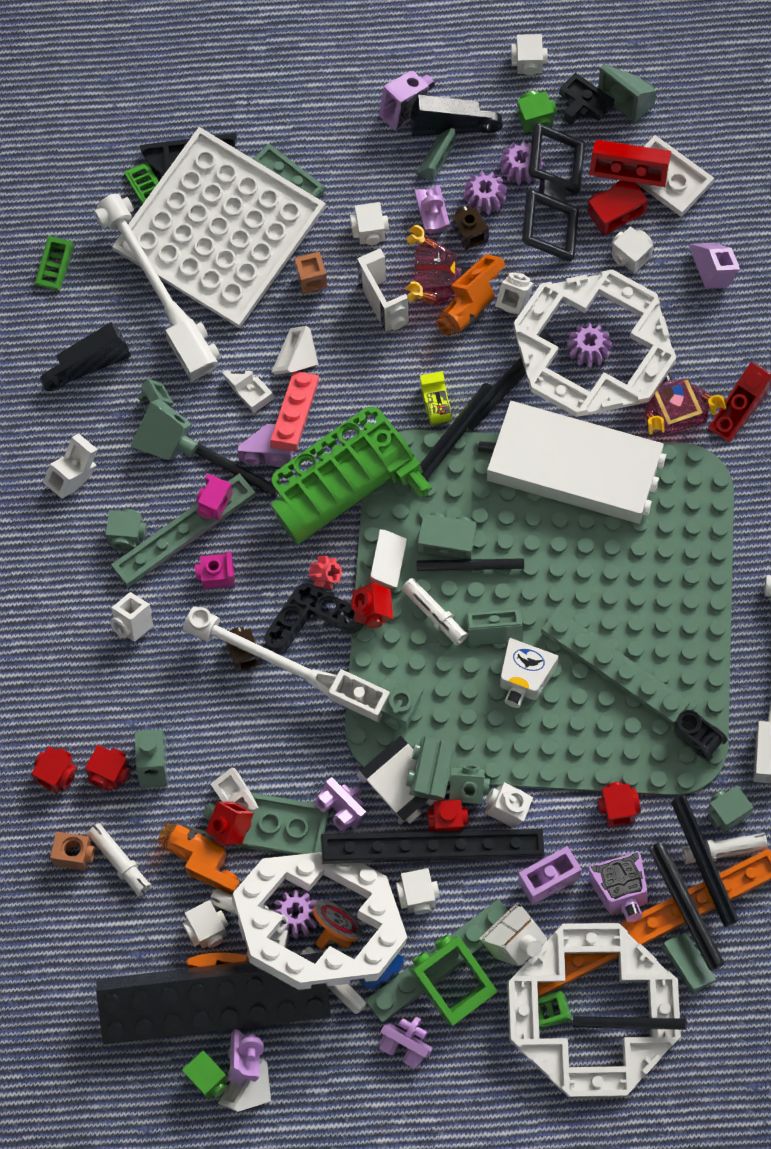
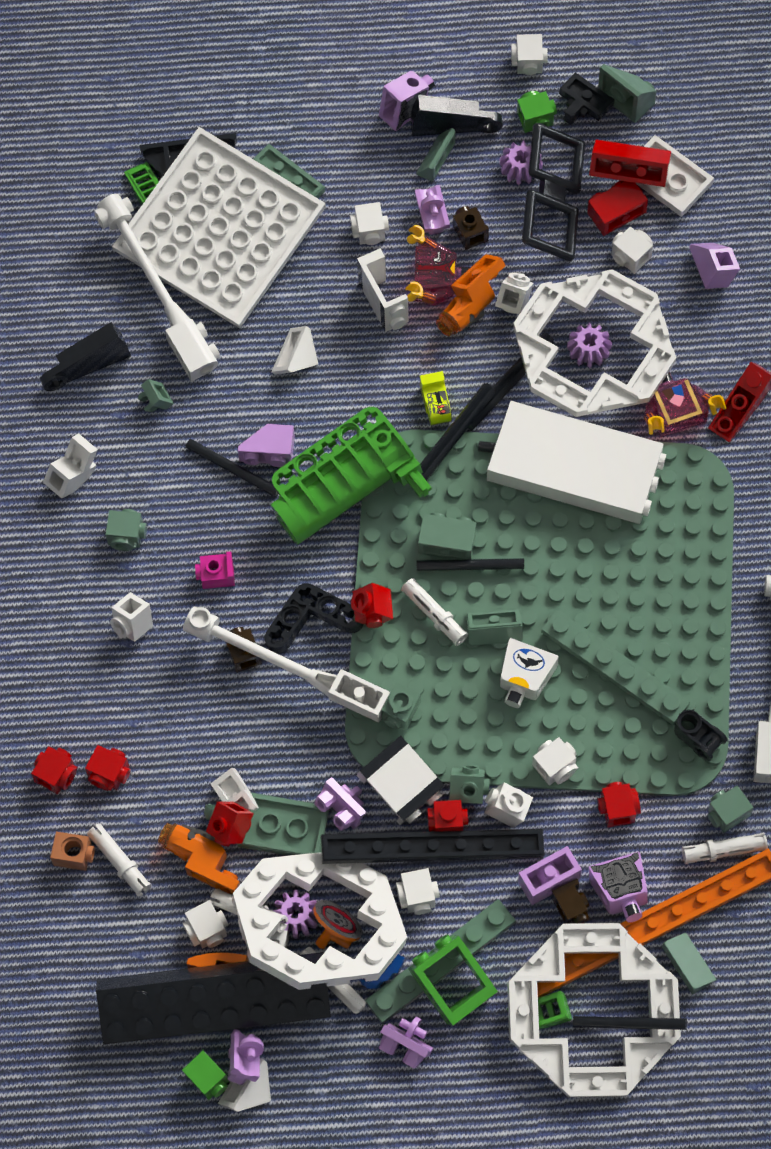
bright green slope [35,236,75,291] -> none
sand green plate [111,473,256,588] -> none
sand green torso [130,399,199,460] -> none
sand green torso [135,729,168,788] -> none
dark pink brick [196,473,233,521] -> none
white slope [222,370,274,413] -> none
coral plate [270,371,319,452] -> none
nougat brick [295,252,327,294] -> none
coral gear [309,556,342,589] -> none
white slope [370,529,407,589] -> none
sand green brick [406,737,456,801] -> none
lavender gear [464,171,507,215] -> none
white torso [479,902,547,966] -> none
black axle [649,842,724,971] -> none
black axle [671,795,738,927] -> none
none -> white brick [532,737,578,786]
none -> dark brown brick [551,879,590,924]

